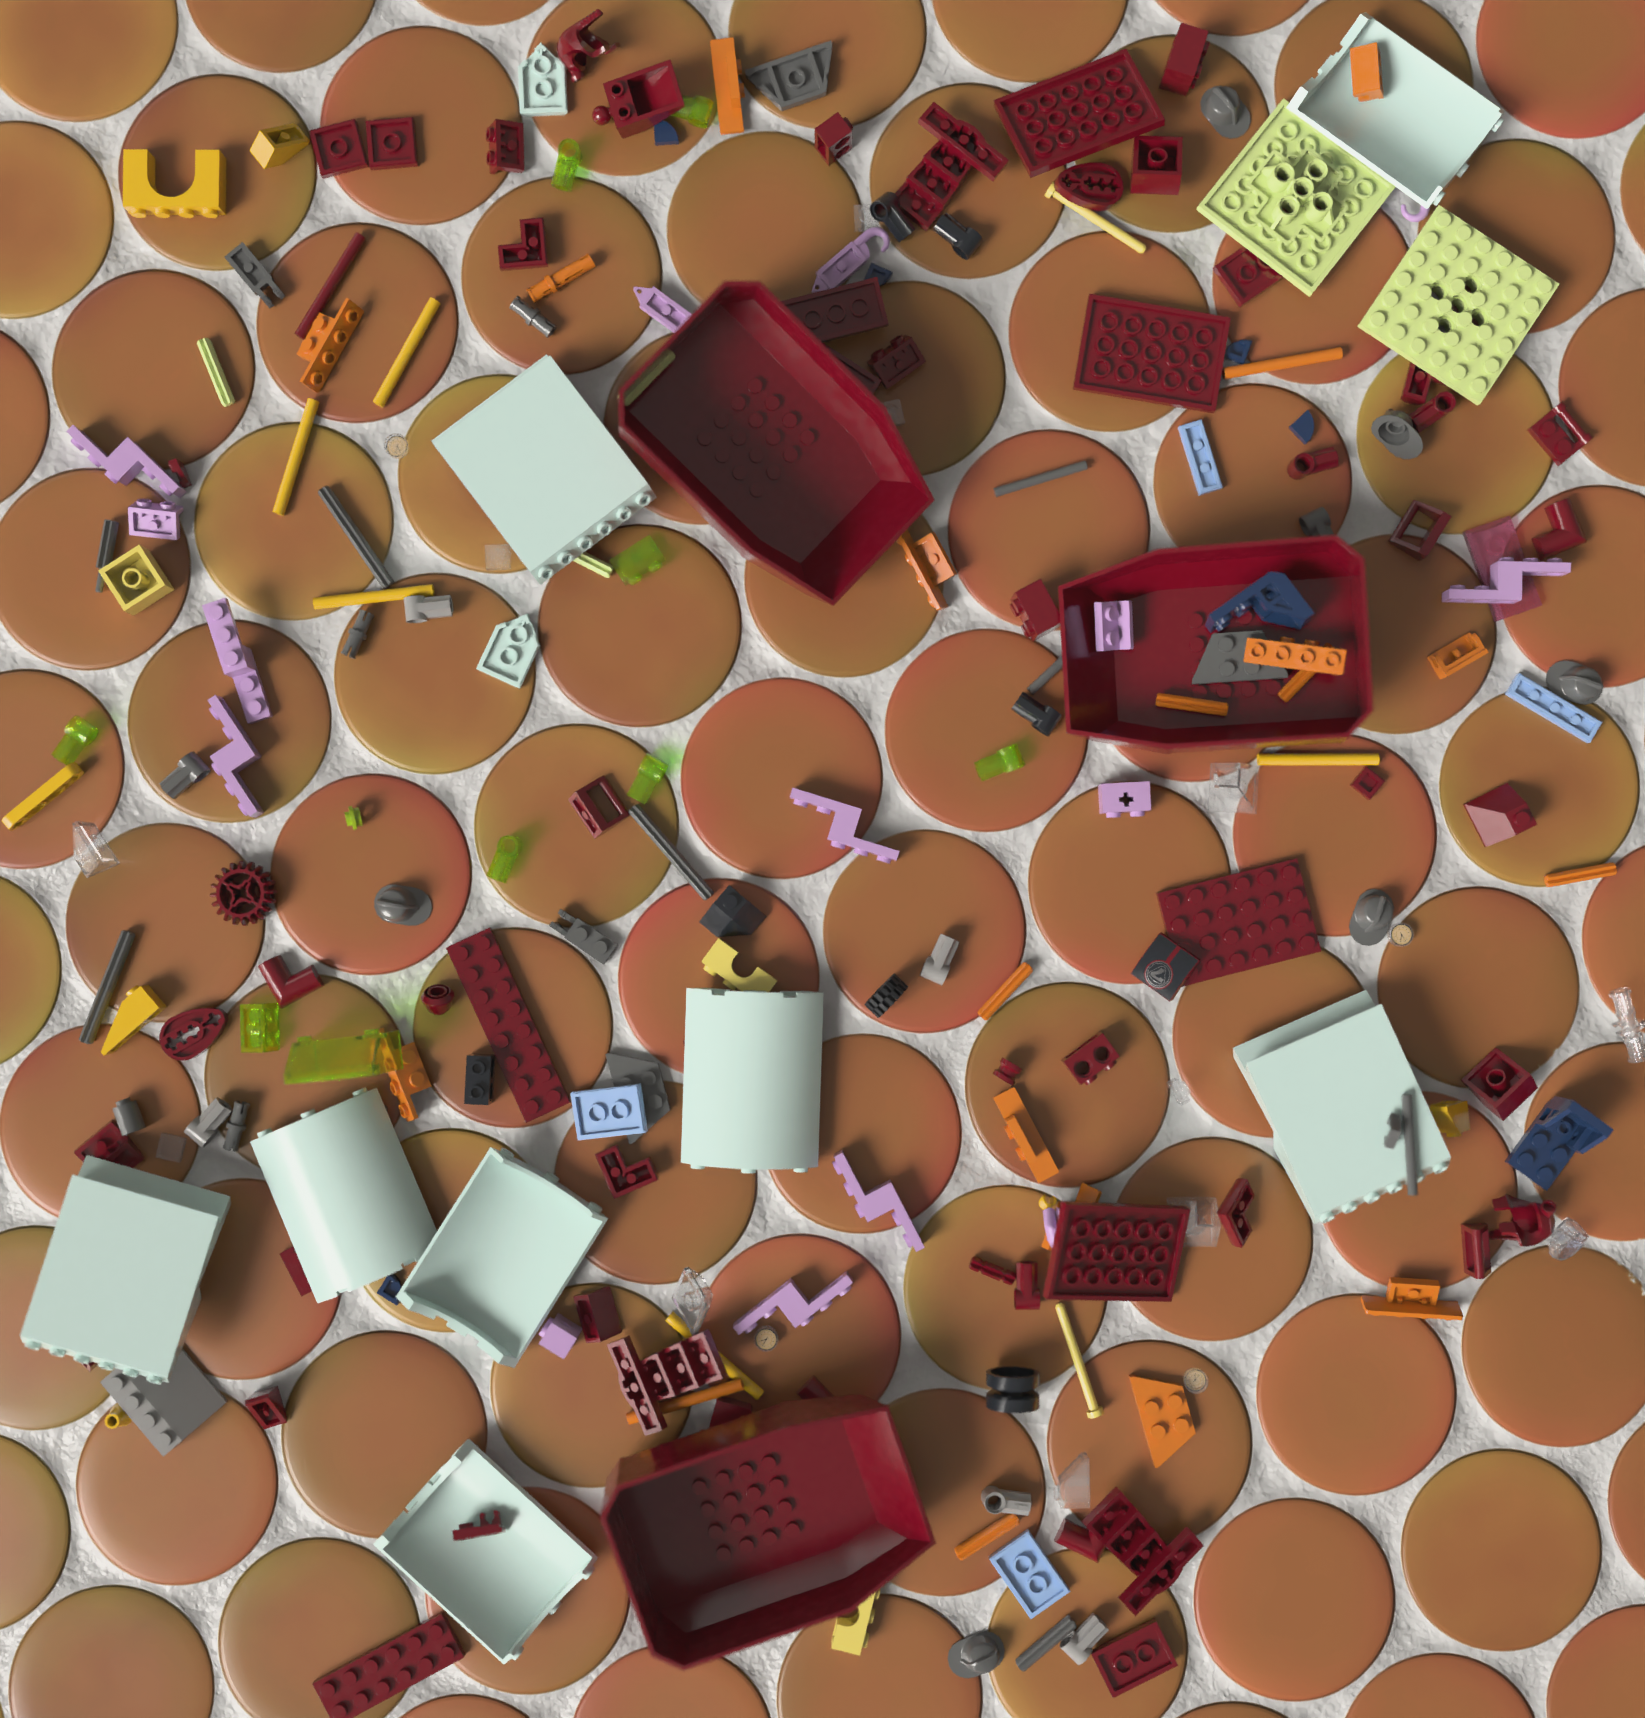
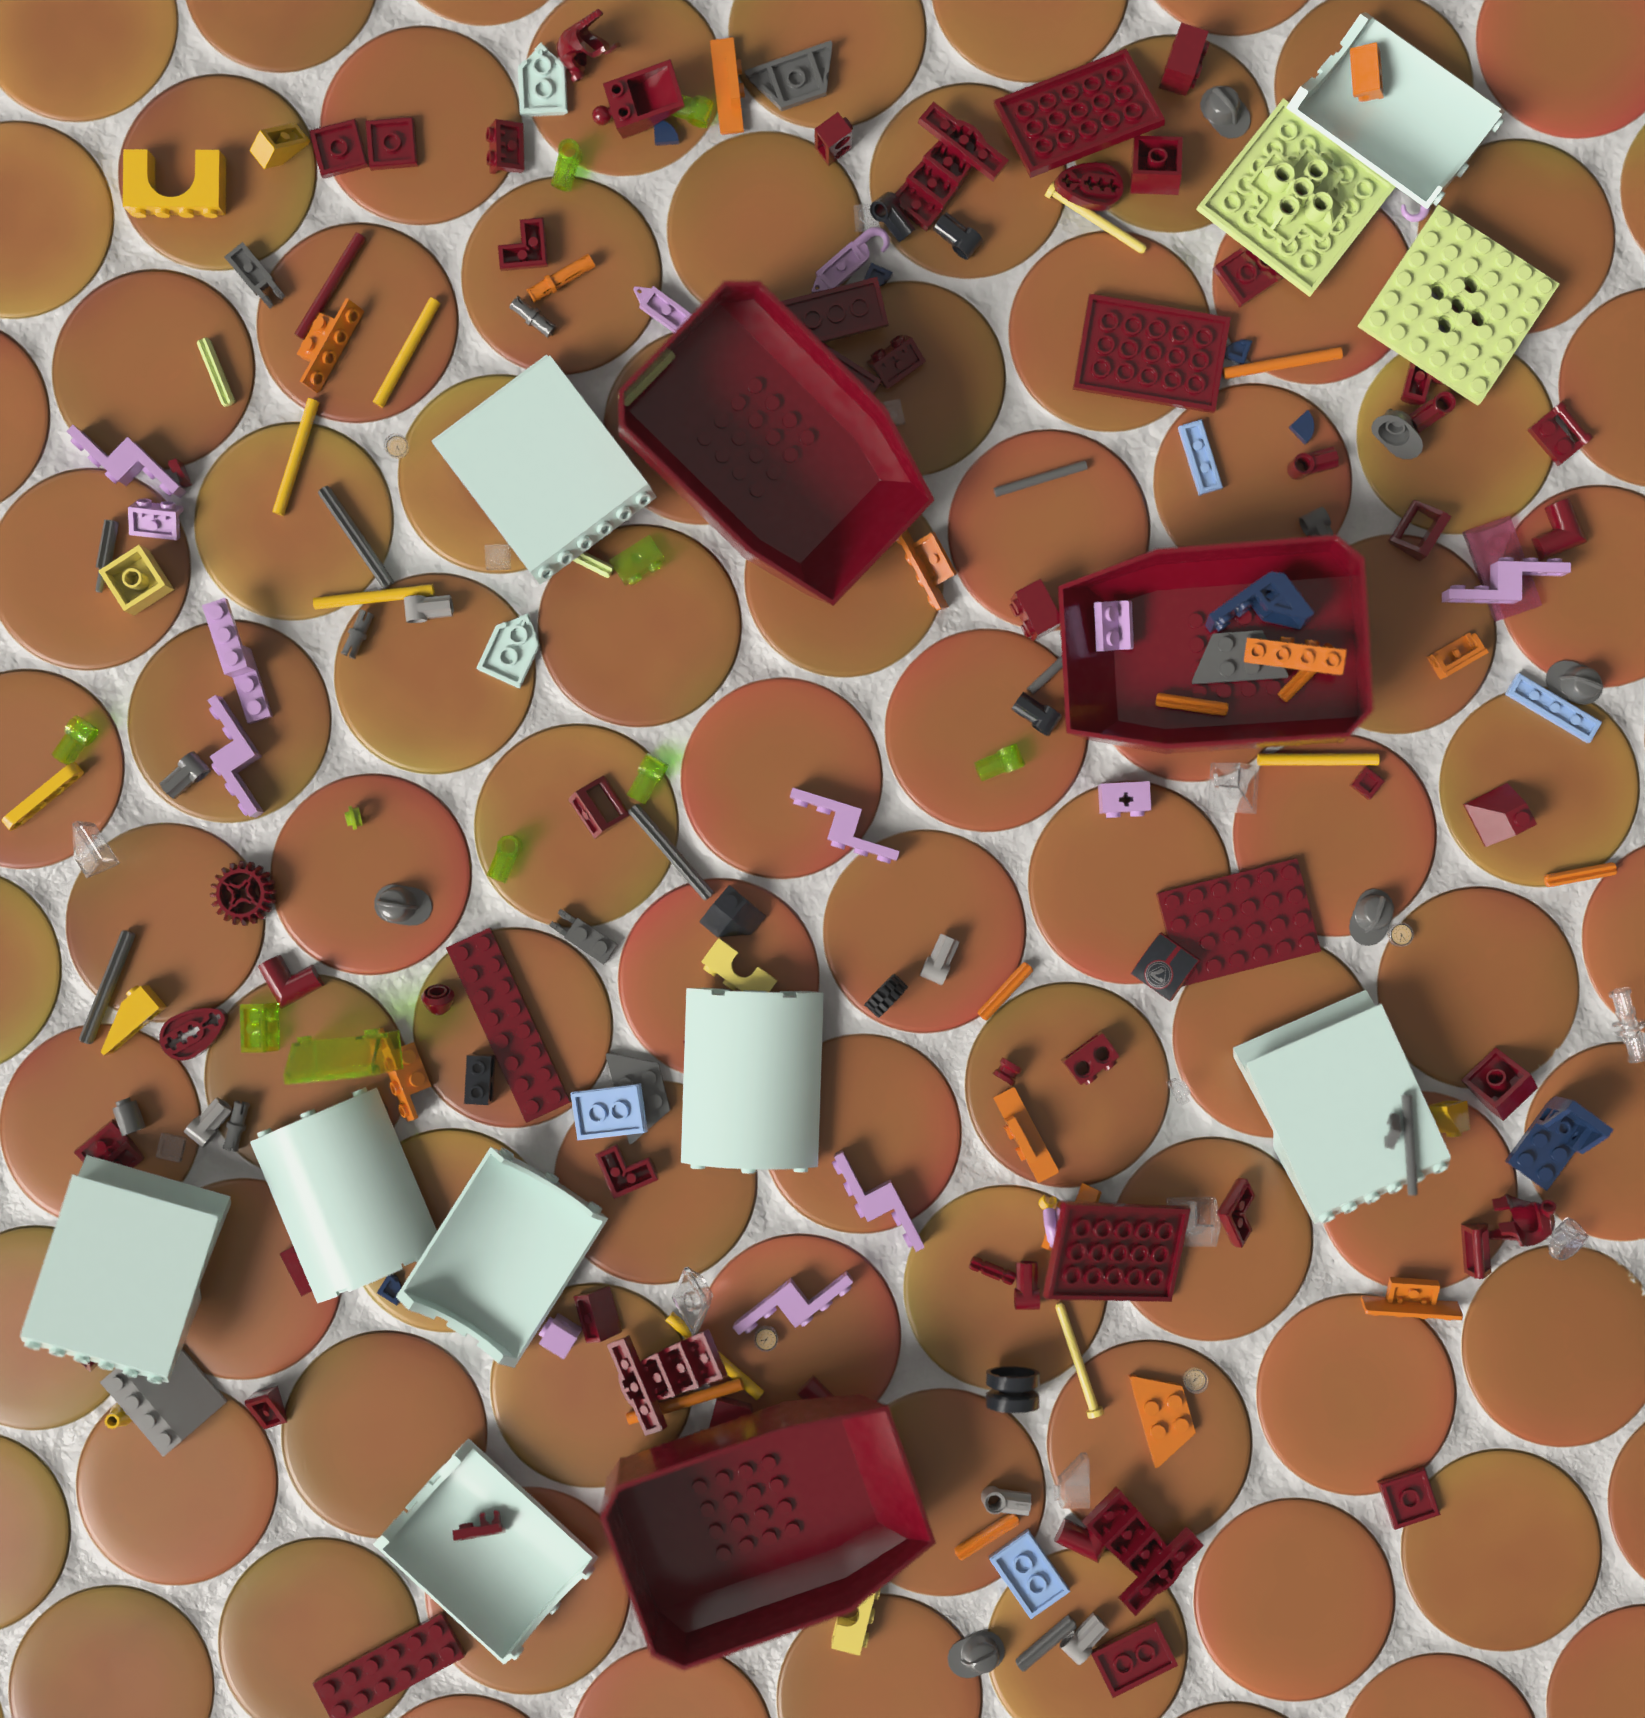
none -> dark red tile [1377,1466,1441,1530]

